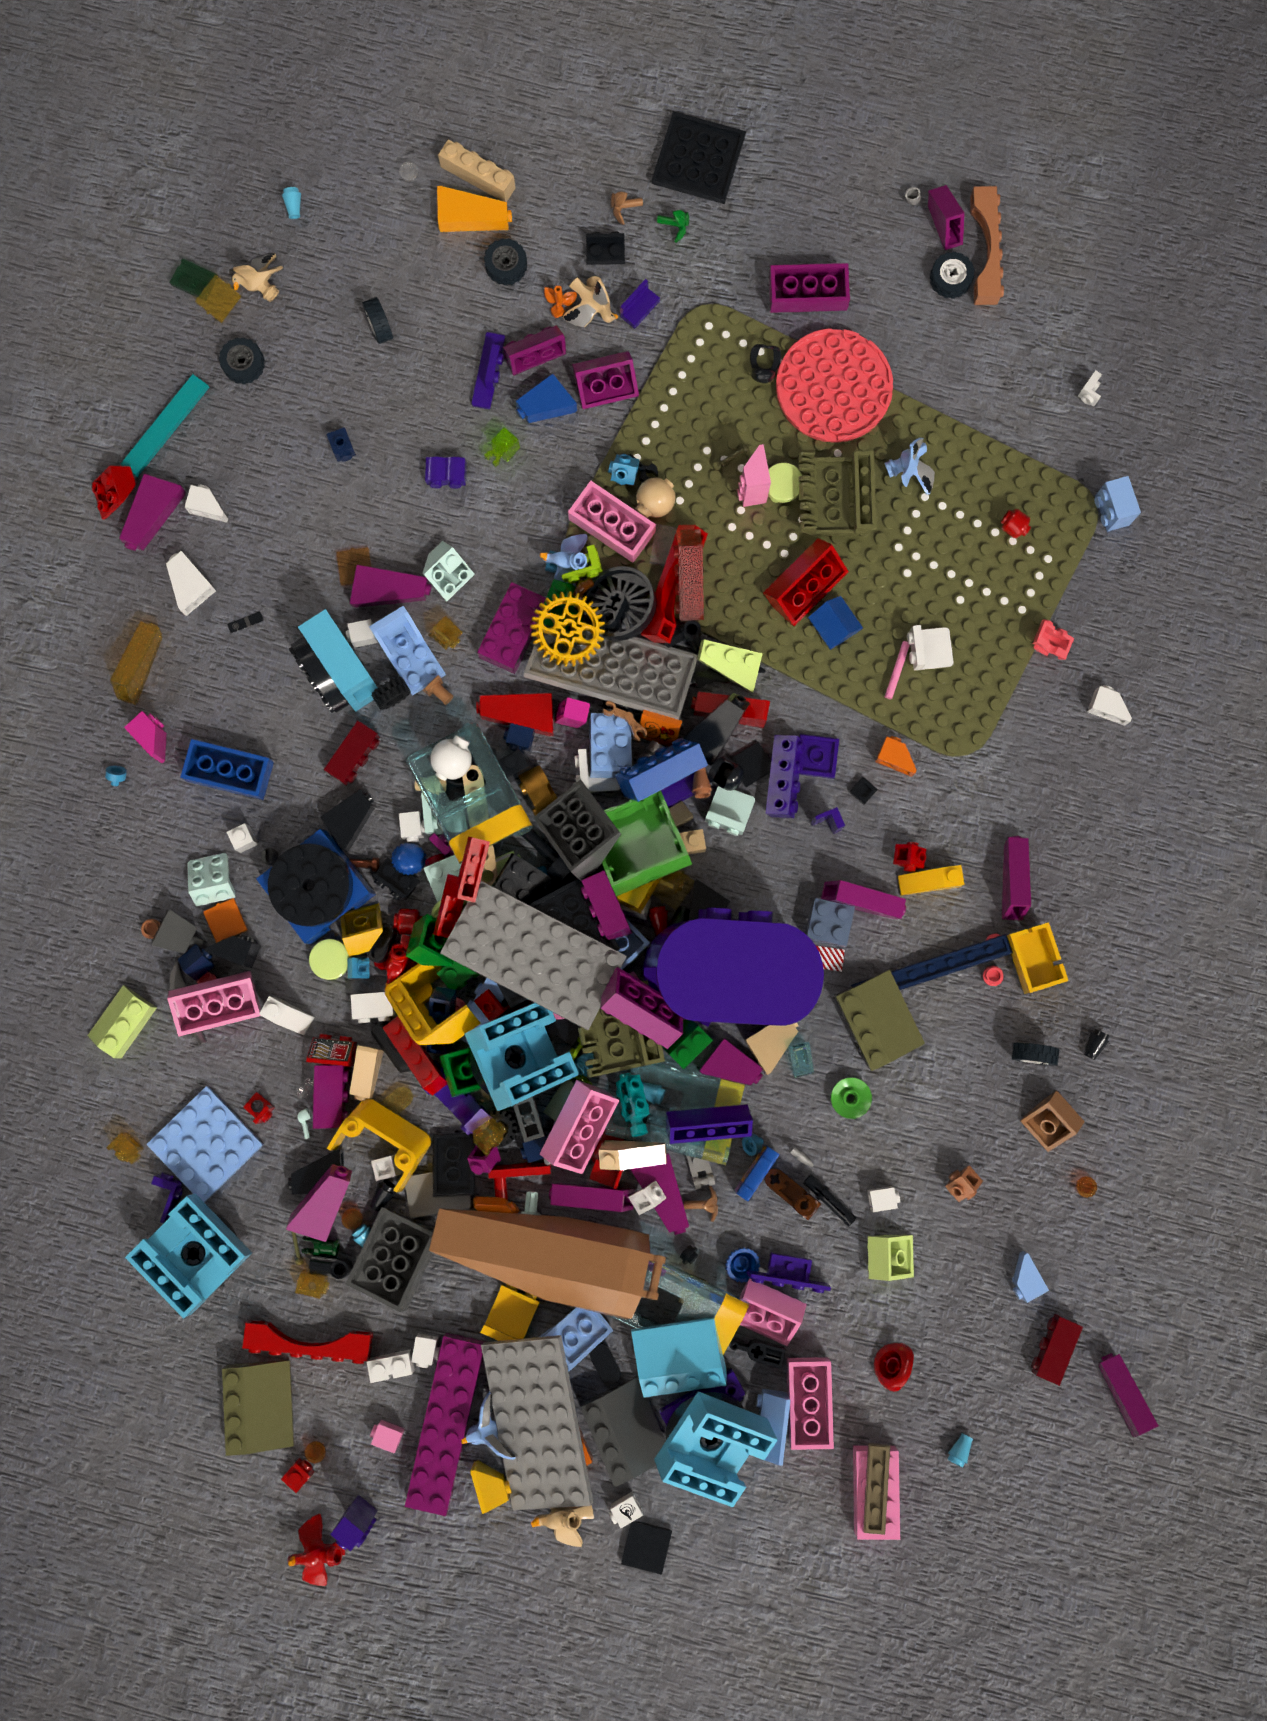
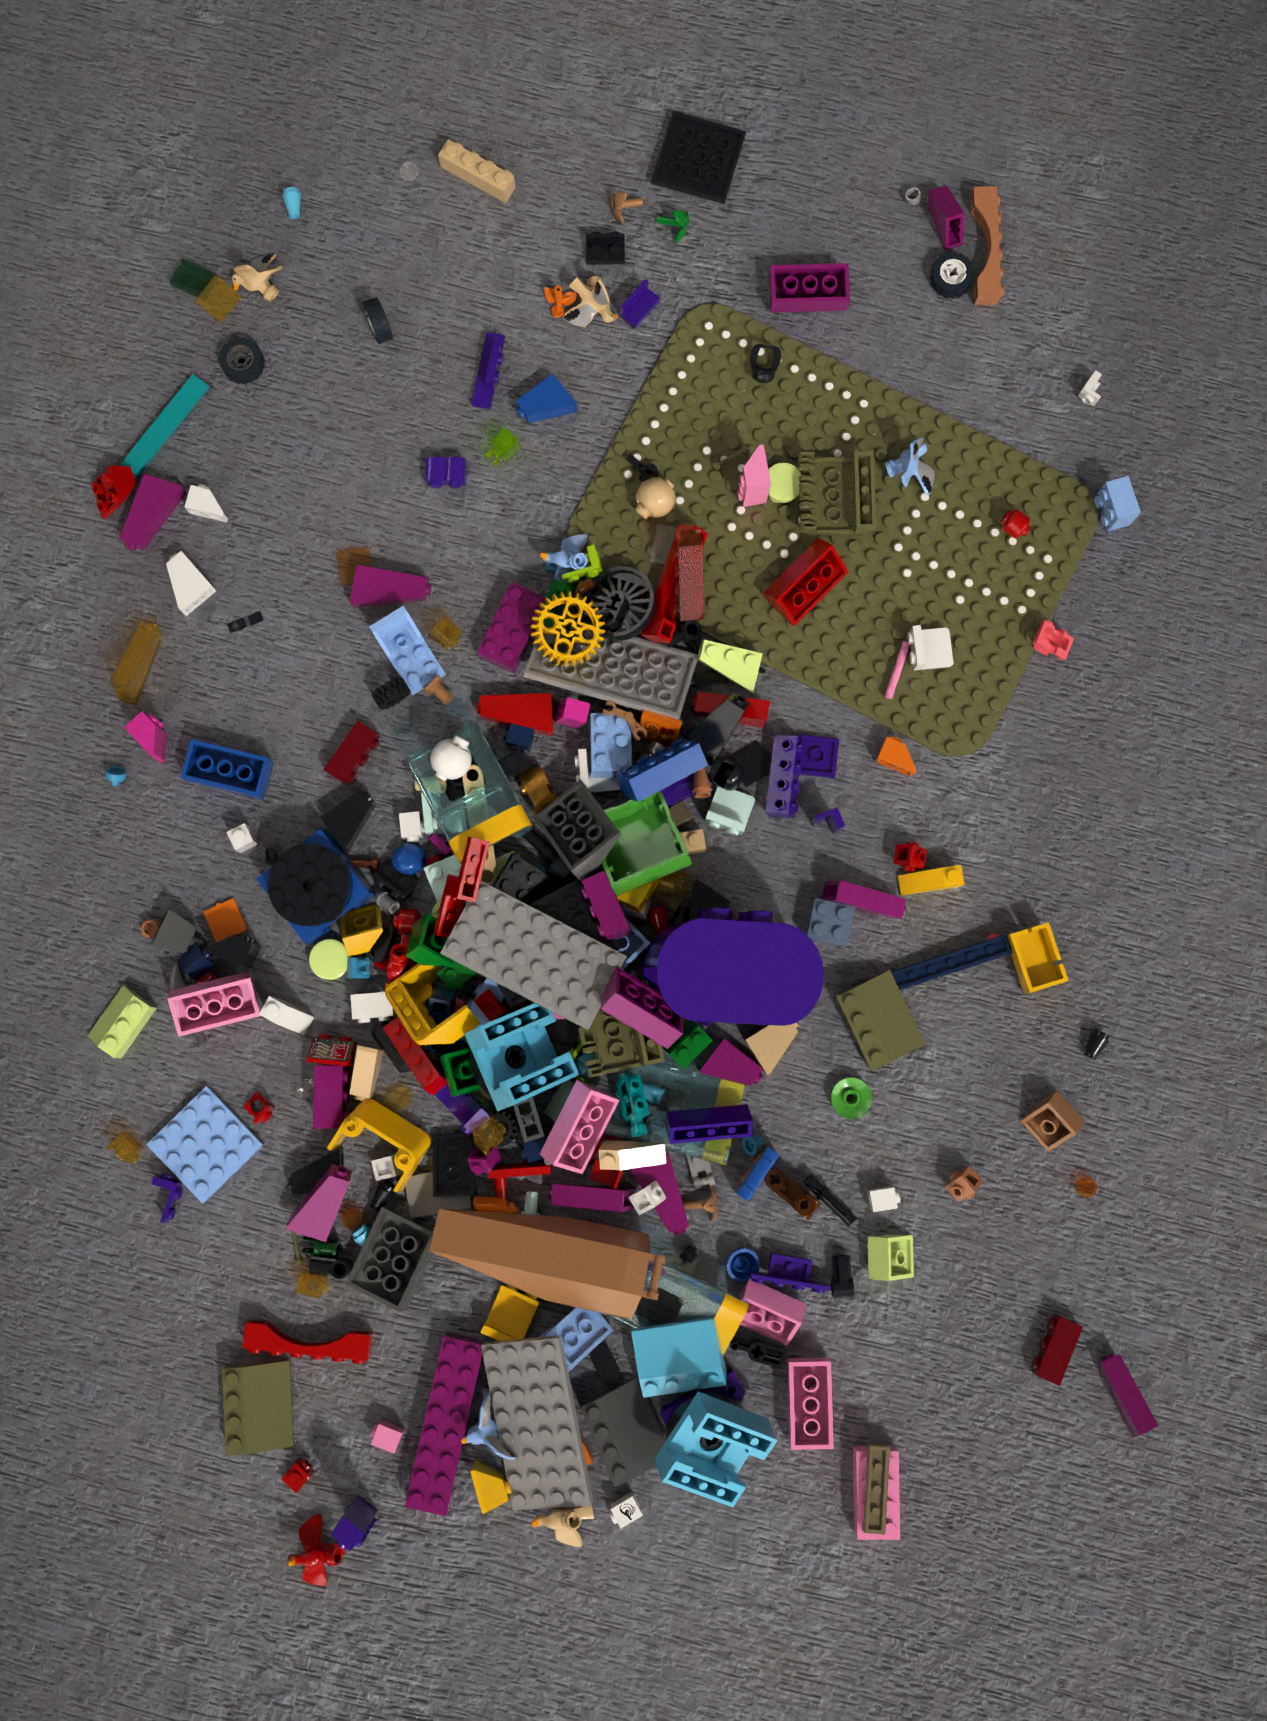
medium azure piece [125,1194,252,1319] -> none
light aqua bracket [187,853,236,906] -> none
medium azure piece [289,609,378,713] -> none
light aqua hand [297,1108,312,1139] -> none
clear orange plate [305,1441,326,1463] -> none
dark blue brick [326,427,356,462] -> none
white brick [346,619,378,648] -> none
white piece [367,1349,415,1383] -> none
white brick [411,1333,440,1368] -> none
light aqua slope [423,541,475,601] -> none
light orange slope [437,186,512,232] -> none
black wheel [484,238,527,286] -> none
magenta slope [503,325,566,376] -> none
bright pink brick [568,481,656,563] -> none
magenta slope [572,351,639,409] -> none
dark azure brick [609,454,640,485] -> none
black tile [621,1521,672,1575] -> none
light blue slope [756,1389,791,1466] -> none
coral tile [776,328,893,443] -> none
clear light blue slope [787,1042,814,1078] -> none
light grey helmet [789,1146,814,1167] -> none
blue slope [808,596,863,650] -> none
sticker [816,946,845,972] -> none
black tile [849,777,878,805] -> none
red hat [874,1342,914,1392] -> none
medium azure cone [947,1433,973,1468] -> none
coral plate [983,966,1004,986] -> none
magenta slope [1002,836,1031,921] -> none
black wheel [1012,1042,1059,1066] -> none
light blue slope [1012,1251,1049,1303] -> none
white slope [1087,685,1132,726] -> none
none -> light grey pin [375,891,400,914]
none -> black piece [831,1255,854,1298]

